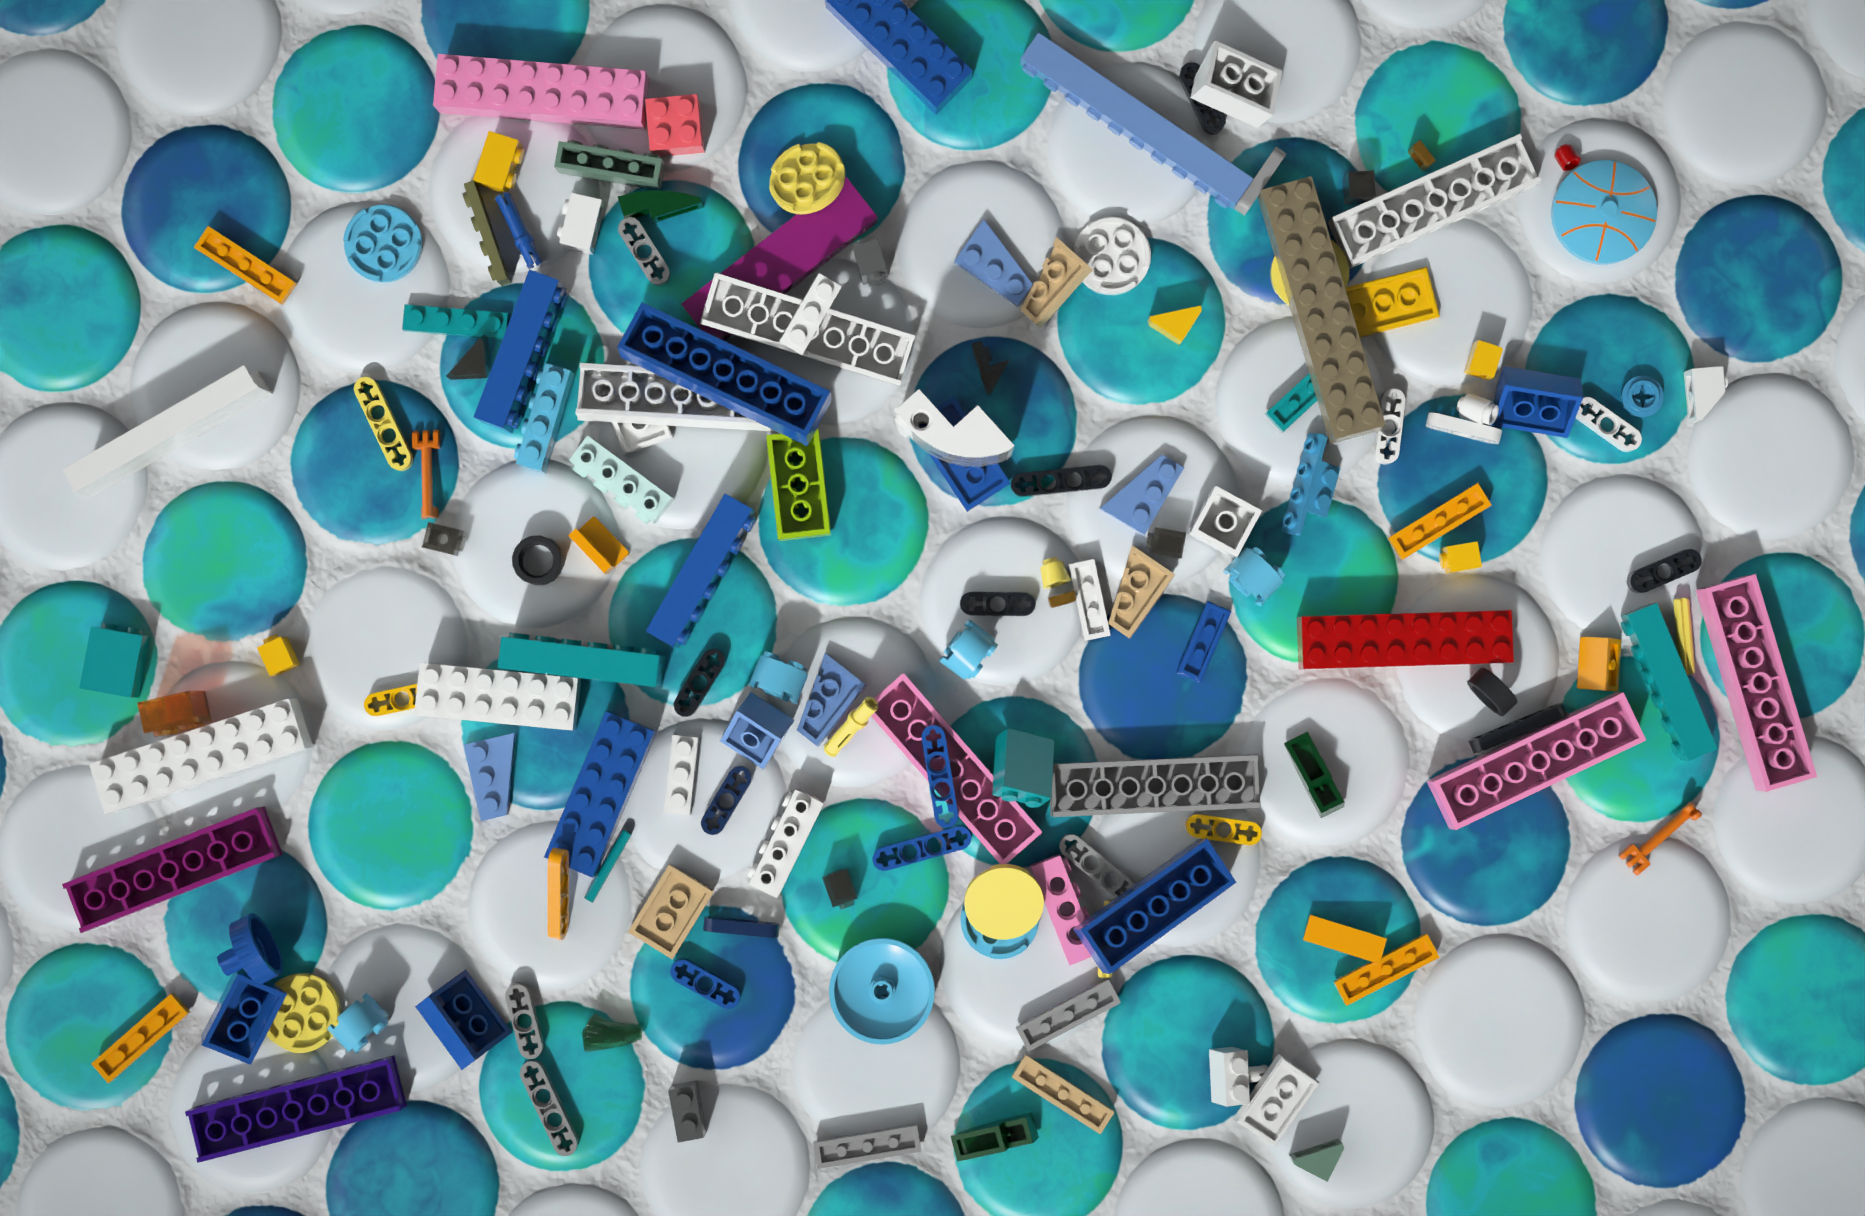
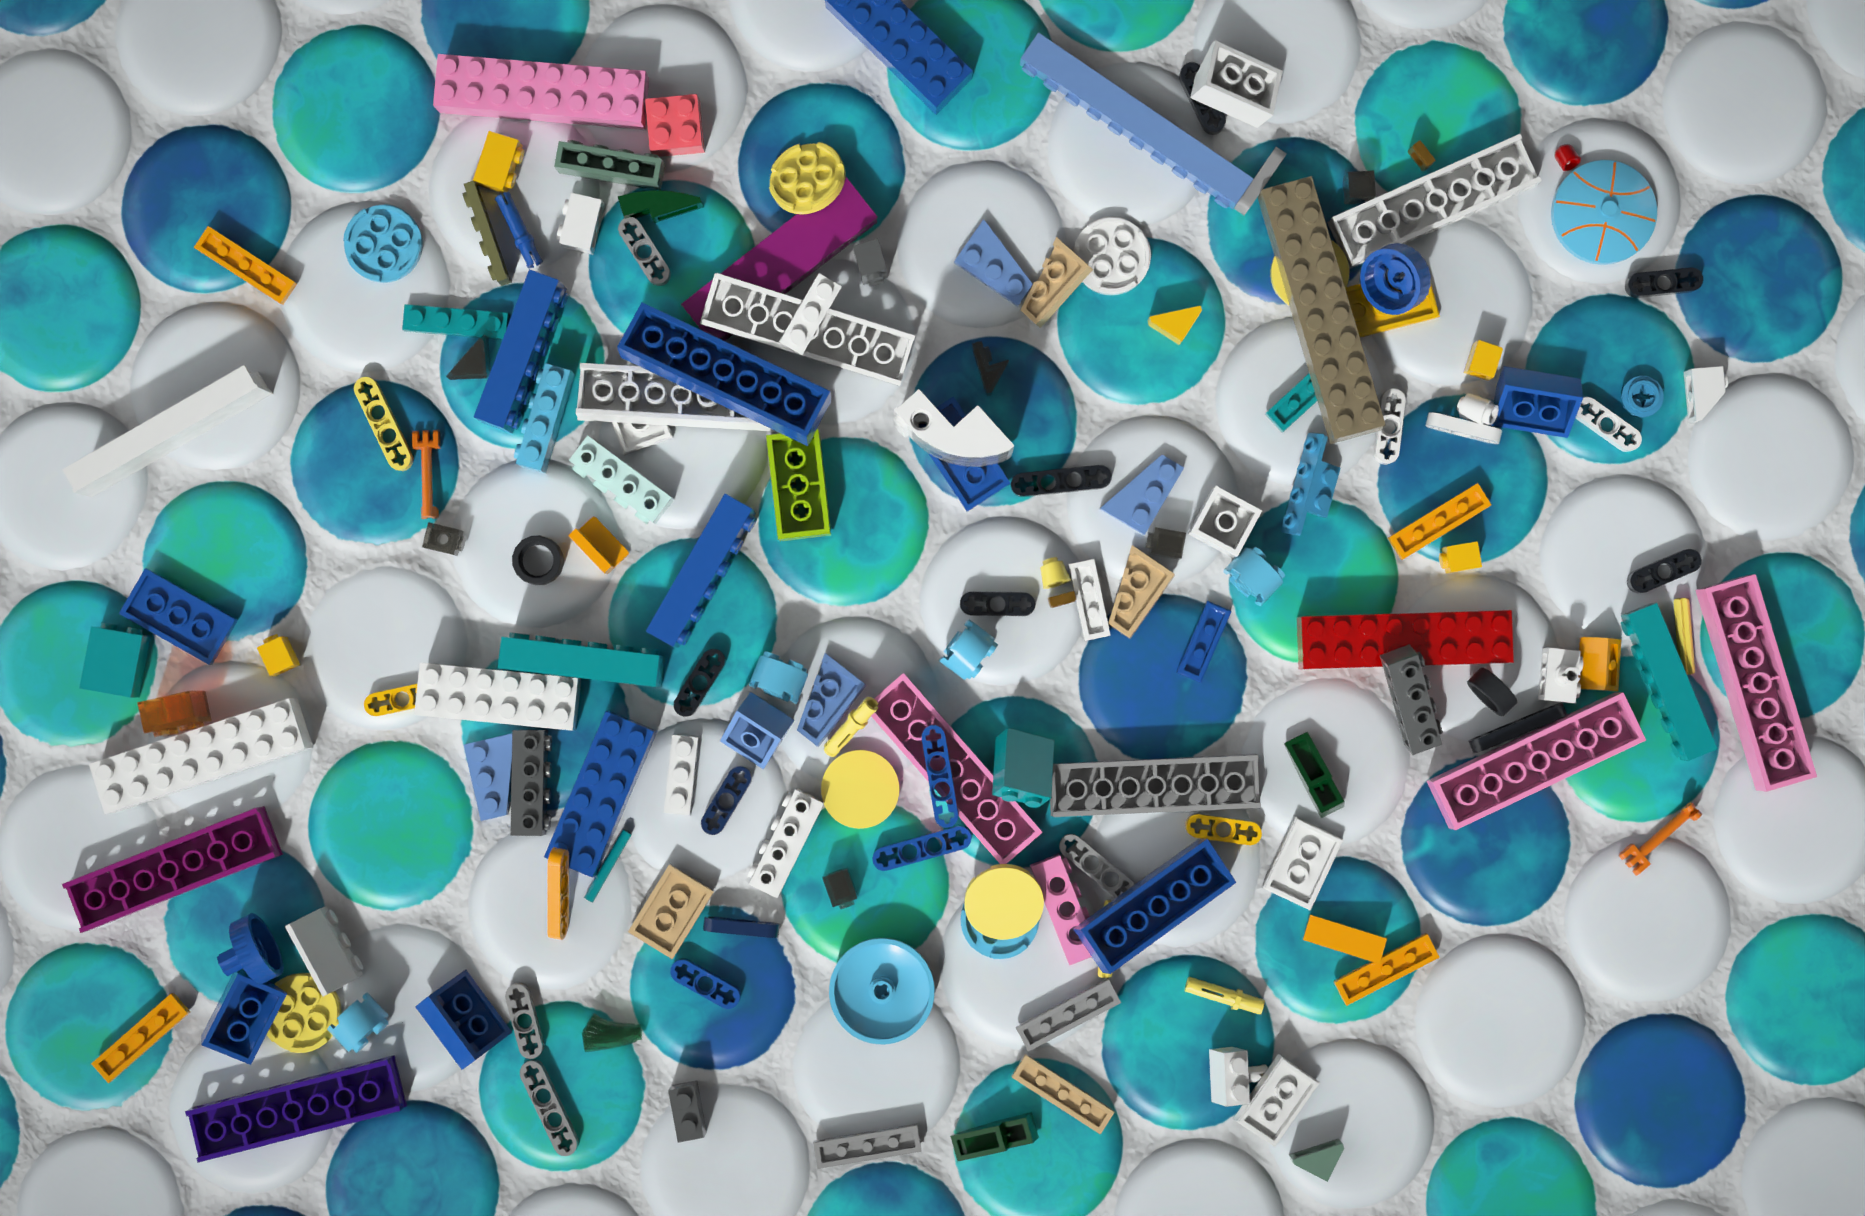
none -> blue plate [119,568,238,665]
none -> white slope [285,906,363,996]
none -> dark grey brick [510,730,552,836]
none -> light yellow tile [821,750,899,829]
none -> light yellow pin [1184,977,1265,1015]
none -> white tile [1262,817,1344,910]
none -> blue piece [1360,243,1431,315]
none -> dark grey brick [1380,644,1443,755]
none -> white brick [1538,648,1583,703]
none -> black beam [1625,267,1703,298]

